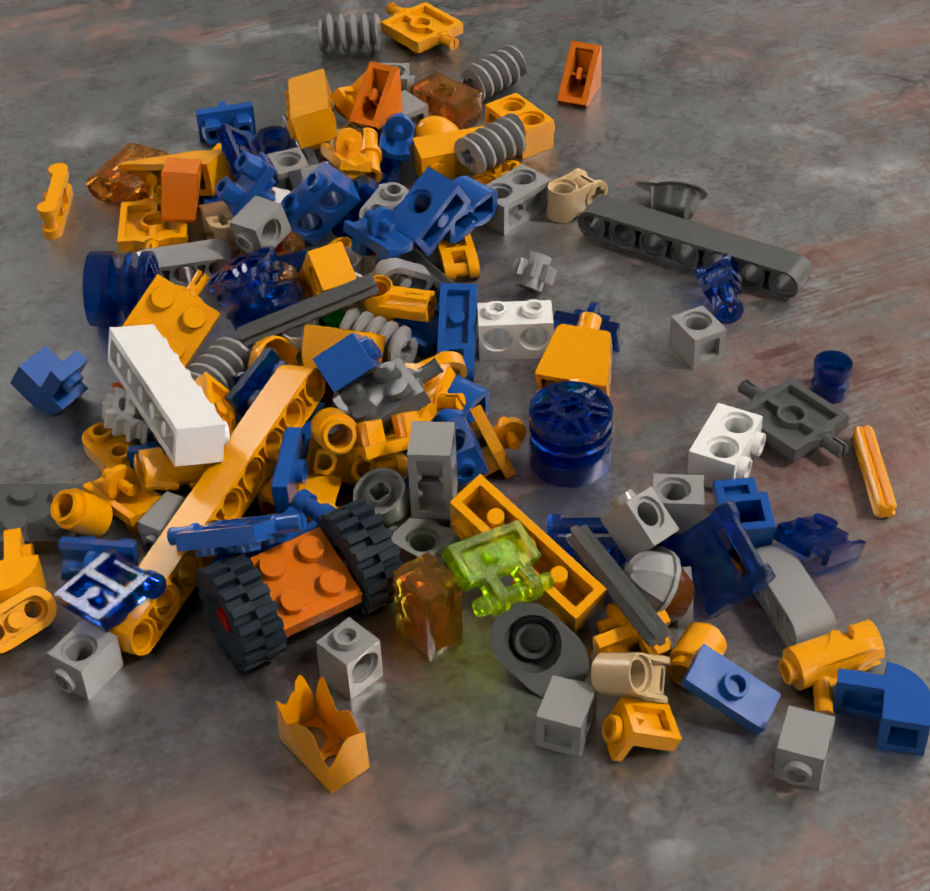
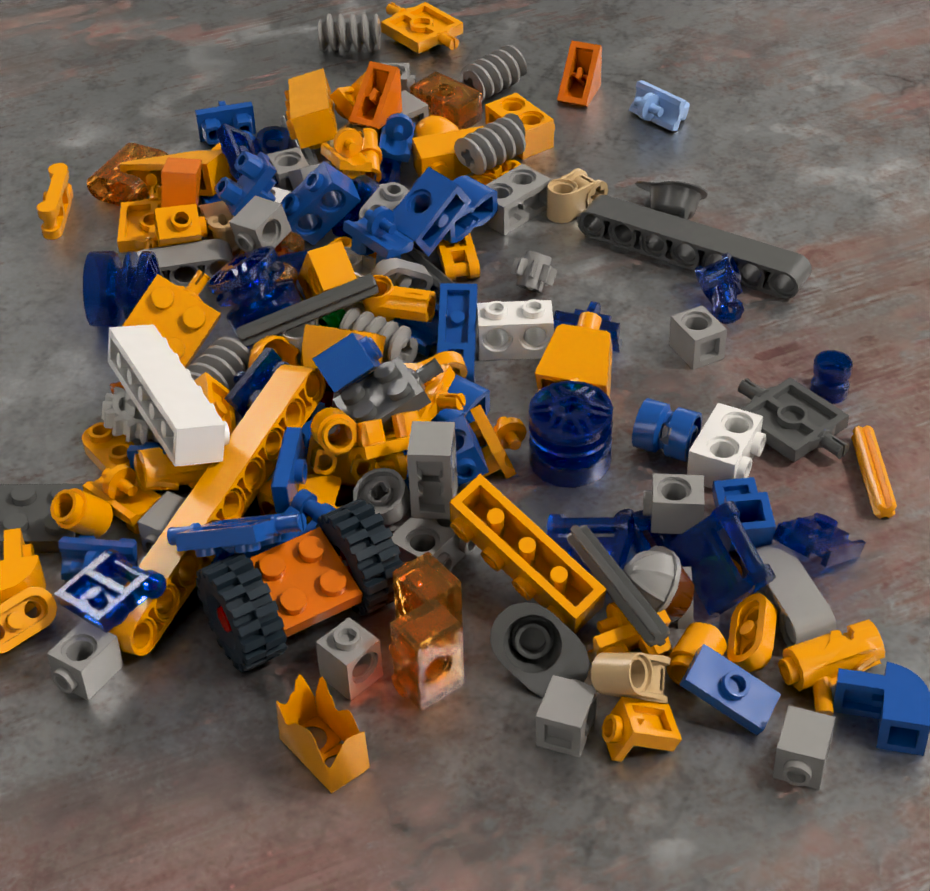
blue brick [10,346,89,414] -> none
clear neon green plate [442,520,554,617] -> none
light grey brick [600,486,680,562] -> none
none -> light orange brick [154,204,207,247]
none -> clear orange brick [389,598,465,711]
none -> light blue hips [629,80,690,131]
none -> blue wheel [632,398,702,462]
none -> light orange plate [727,593,777,673]

